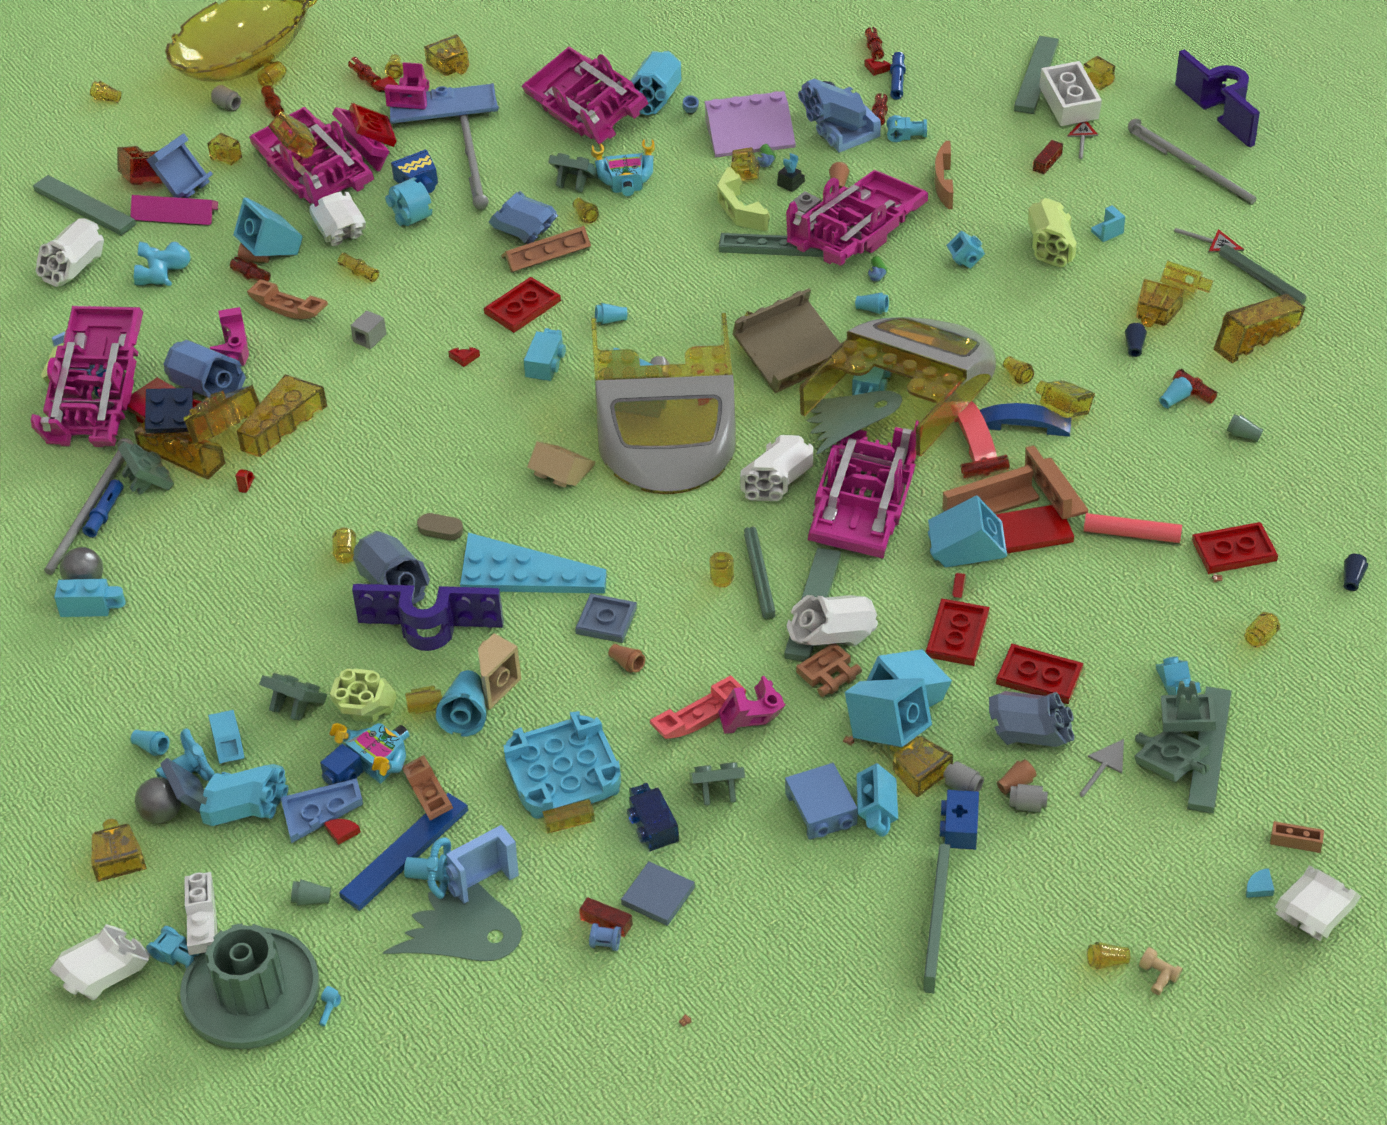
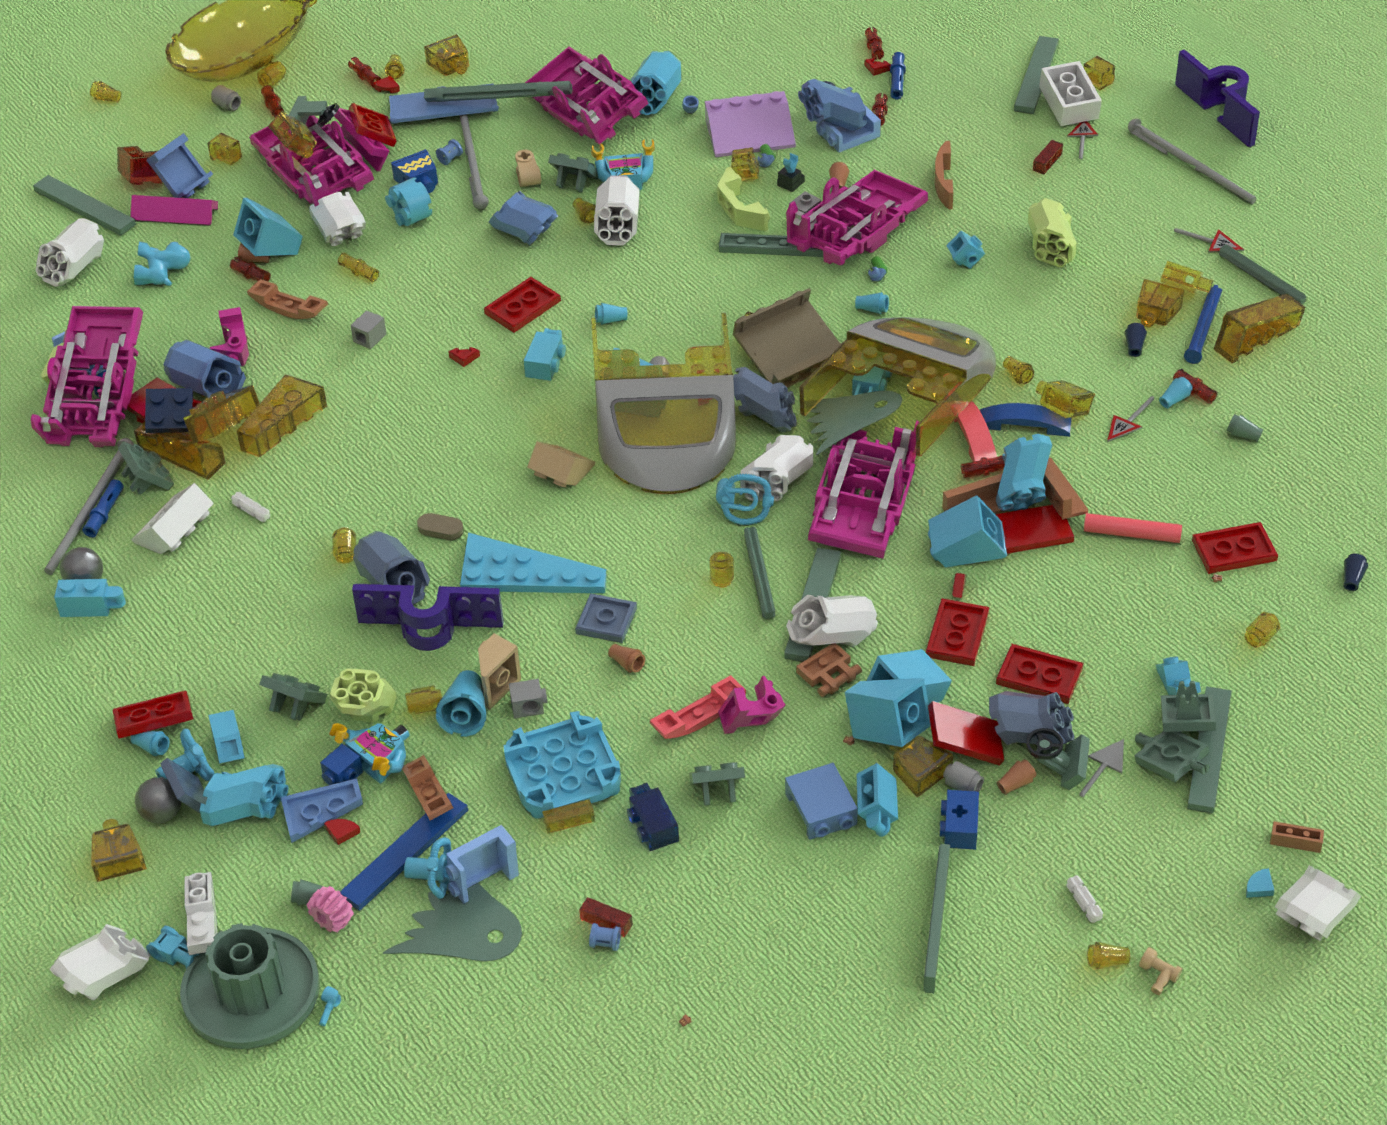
red tile [235,469,255,493] -> none
dark pink tile [385,62,429,109] -> none
nougat panel [501,226,591,273] -> none
sand blue tile [621,862,695,926] -> none
medium azure connector [886,115,927,142] -> none
light grey brick [1009,784,1048,812] -> none
medium azure panel [1091,206,1125,242] -> none
none -> red tile [113,691,194,739]
none -> white slope [131,483,214,554]
none -> white axle [231,492,270,522]
none -> sand green piece [287,96,340,135]
none -> bright pink gear [306,886,354,932]
none -> sand green piece [424,81,572,102]
none -> medium blue bush [436,139,463,165]
none -> light grey brick [509,679,548,719]
none -> tan piece [515,150,541,187]
none -> white brick [594,176,640,245]
none -> medium azure piece [716,474,774,525]
none -> sand blue brick [733,367,797,432]
none -> red tile [928,701,1004,766]
none -> medium azure brick [996,434,1052,511]
none -> sand green piece [1026,728,1090,790]
none -> white axle [1067,875,1103,923]
none -> piece [1107,396,1154,442]
none -> blue axle [1184,285,1222,364]

